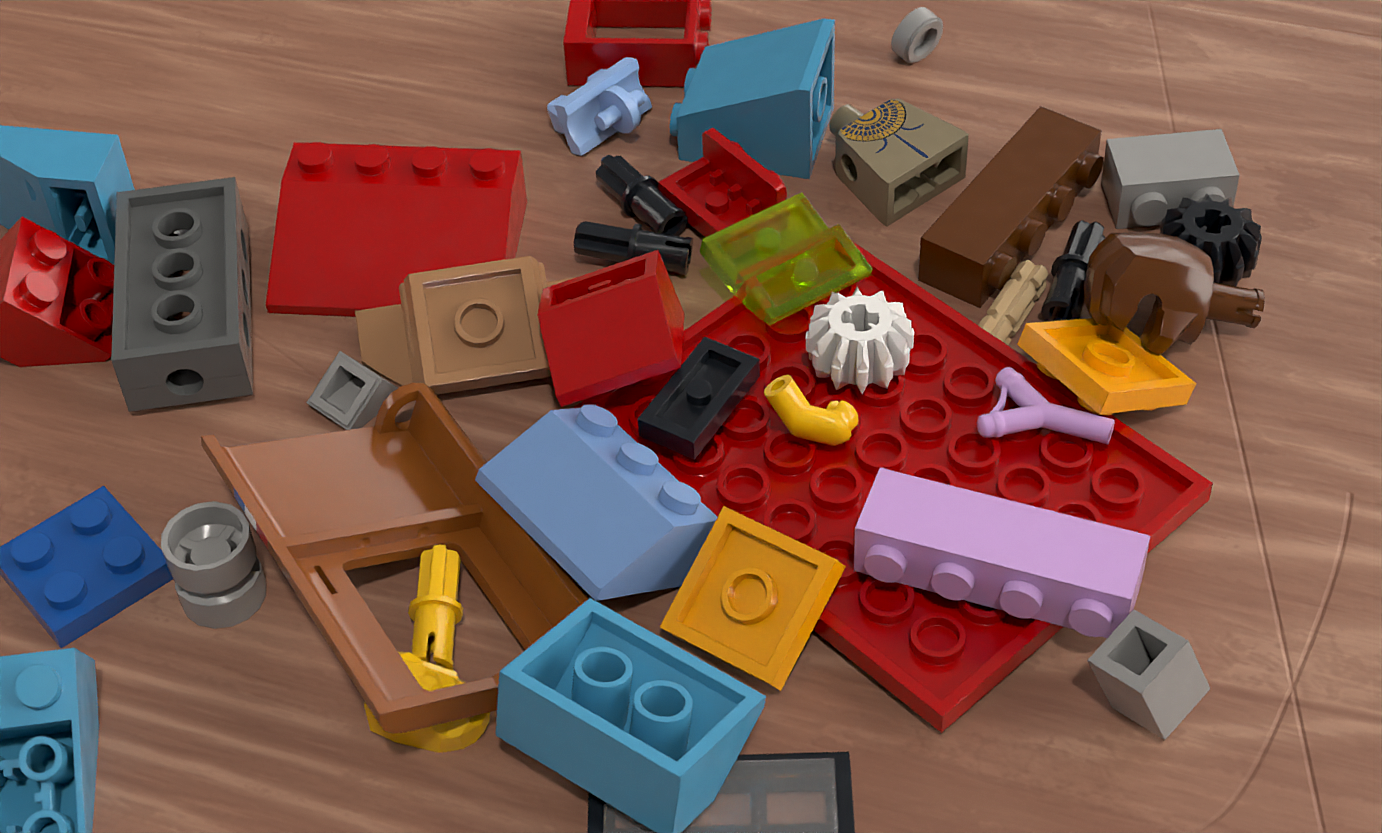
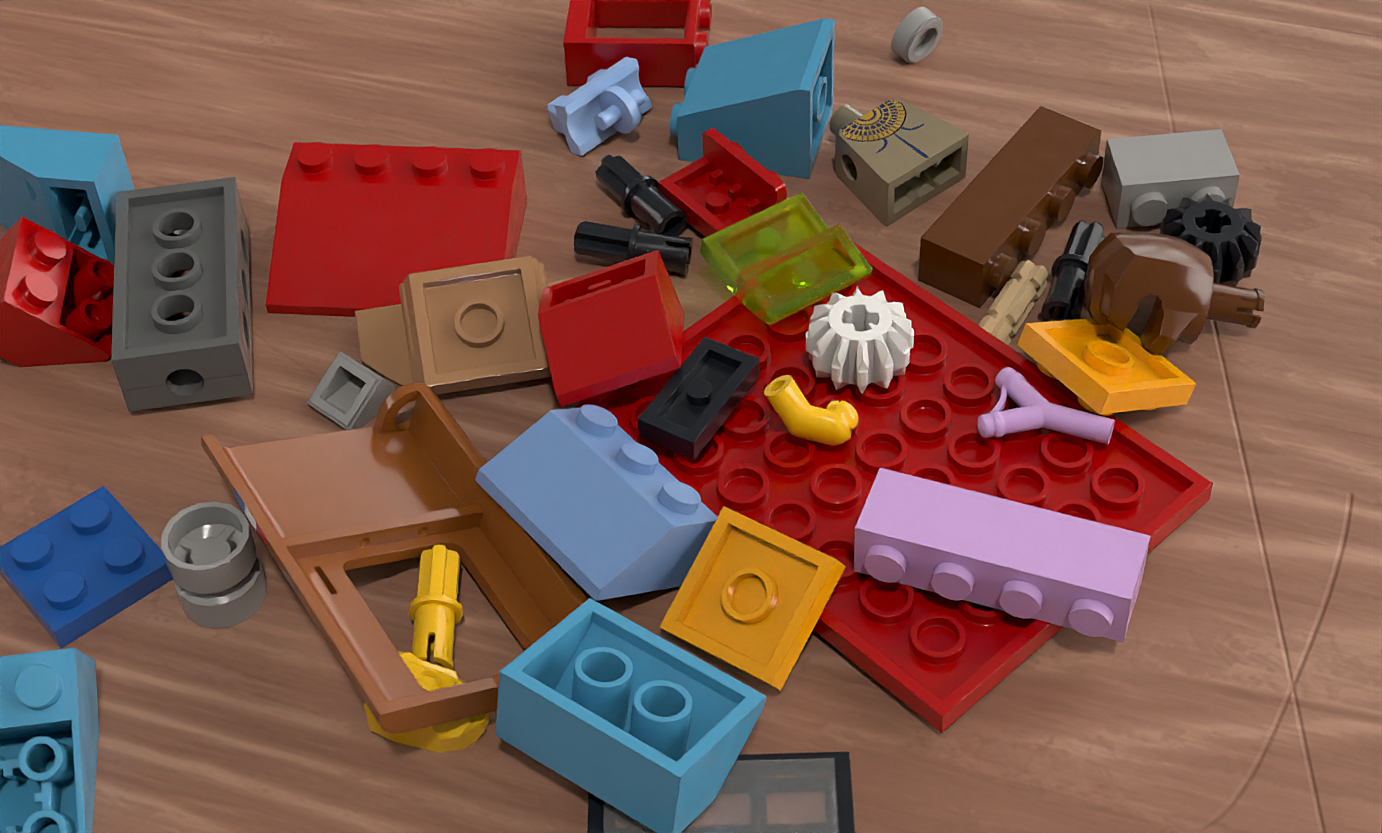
light grey brick [1087,609,1210,740] -> none

